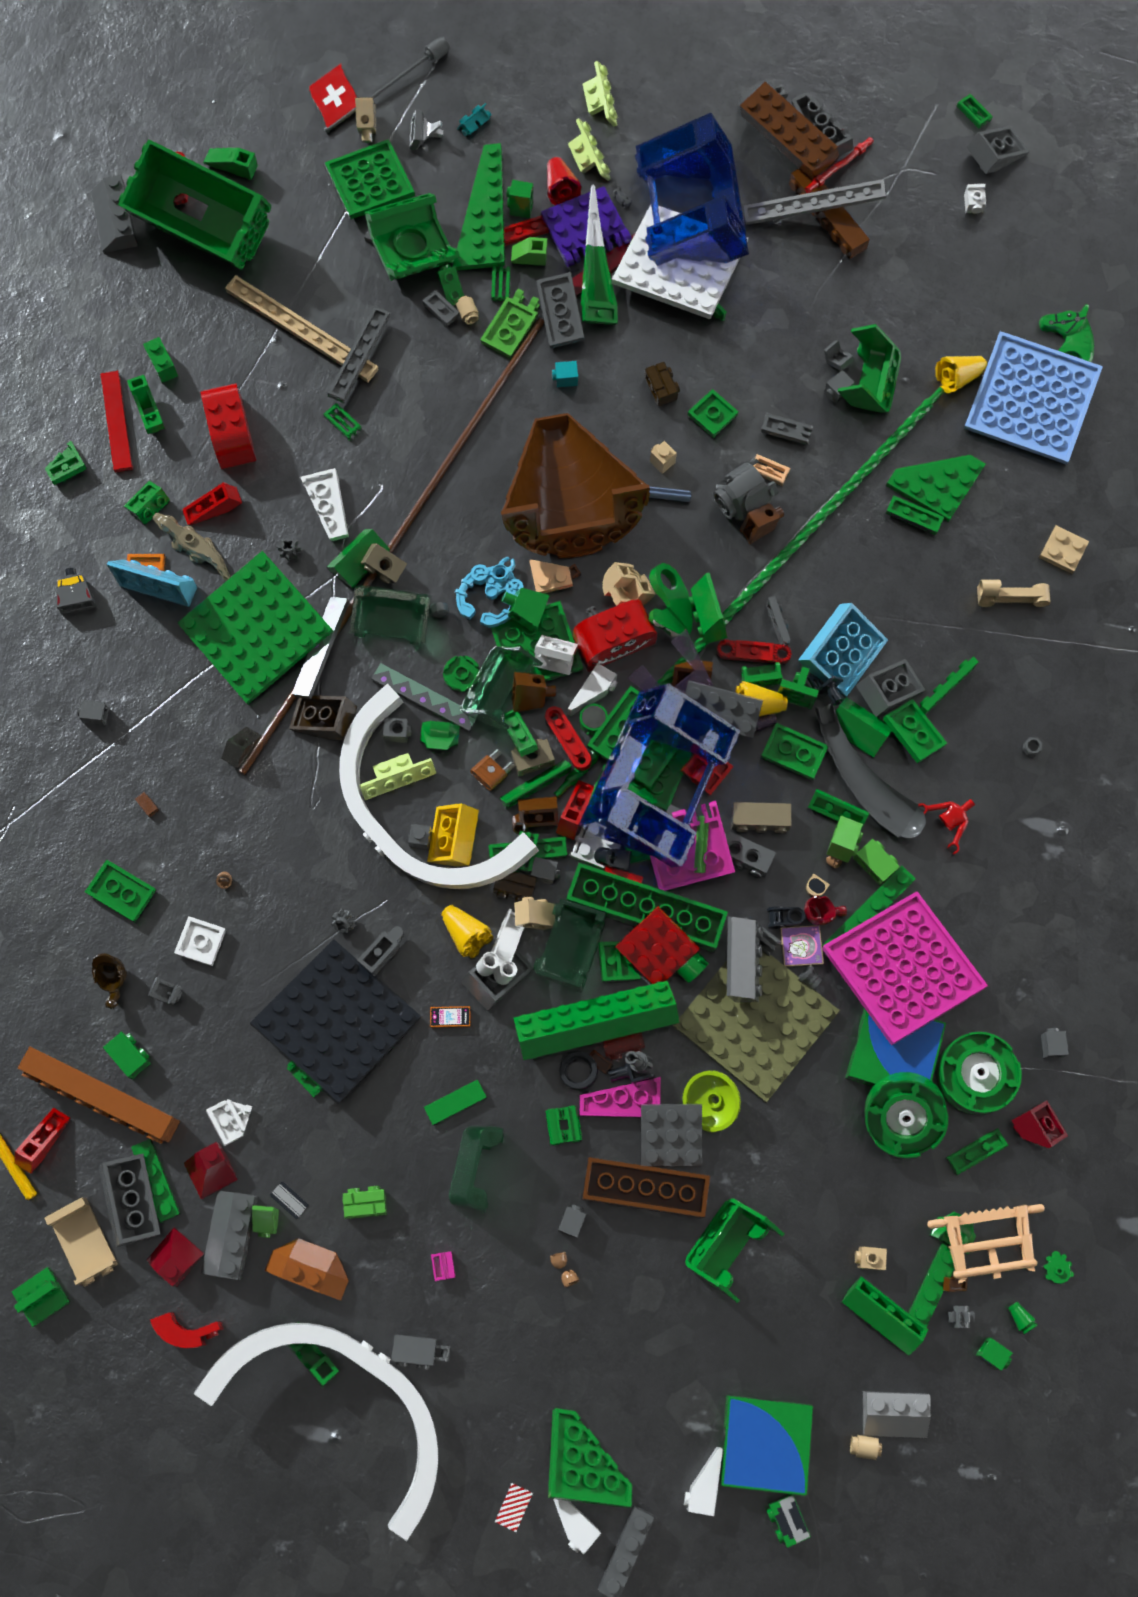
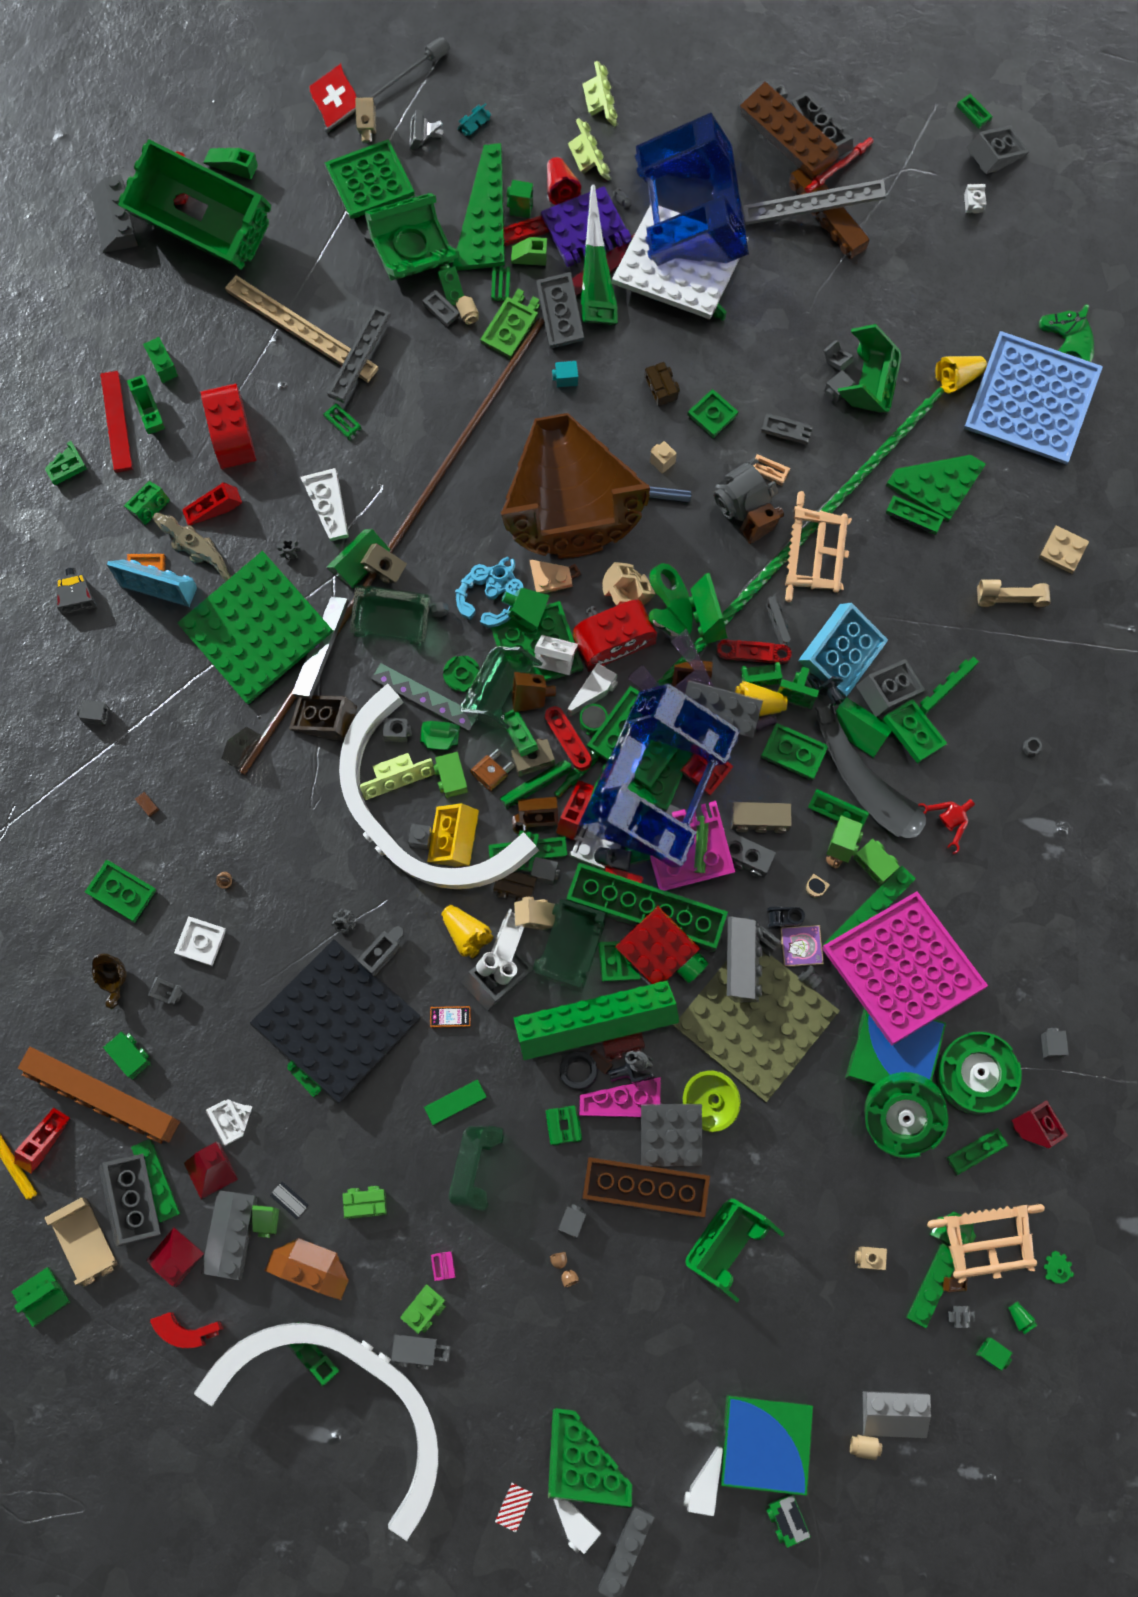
dark red hair [804,895,847,926] -> none
green brick [842,1276,929,1356] -> none
none -> bright green bracket [400,1284,446,1334]
none -> bright green brick [433,752,468,798]
none -> light nougat piece [785,491,852,603]

